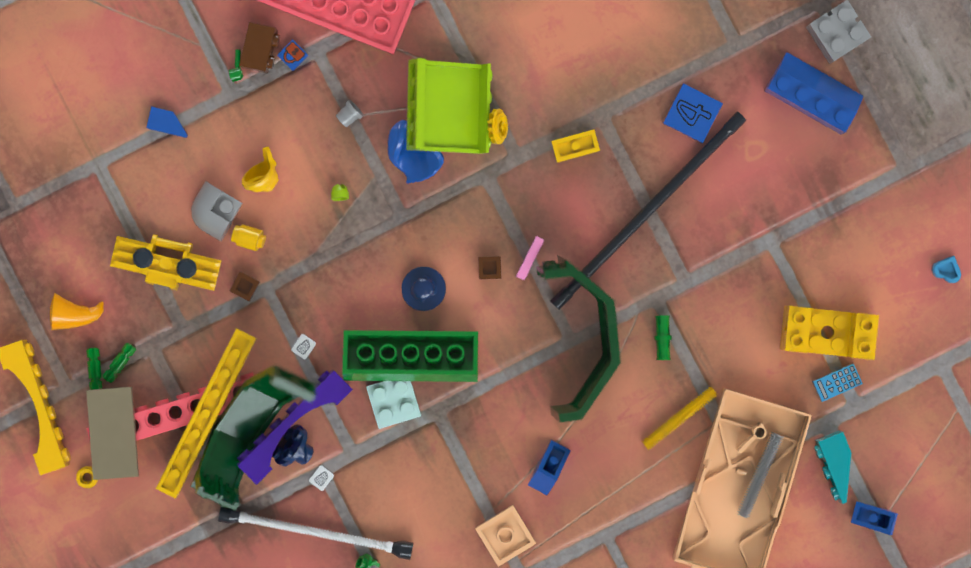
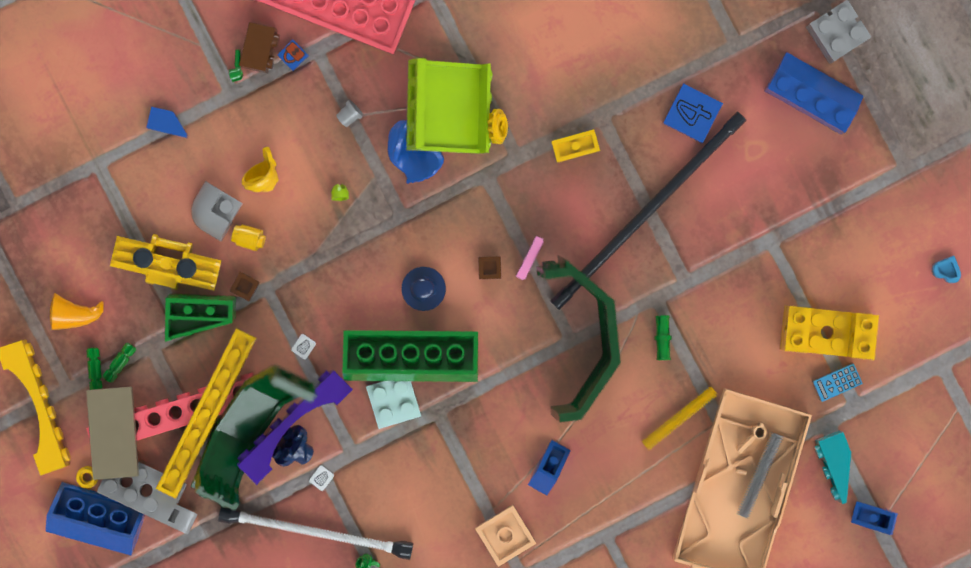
none -> blue slope [46,482,145,555]
none -> light grey hinge [97,462,198,534]
none -> green wedge [165,293,236,342]

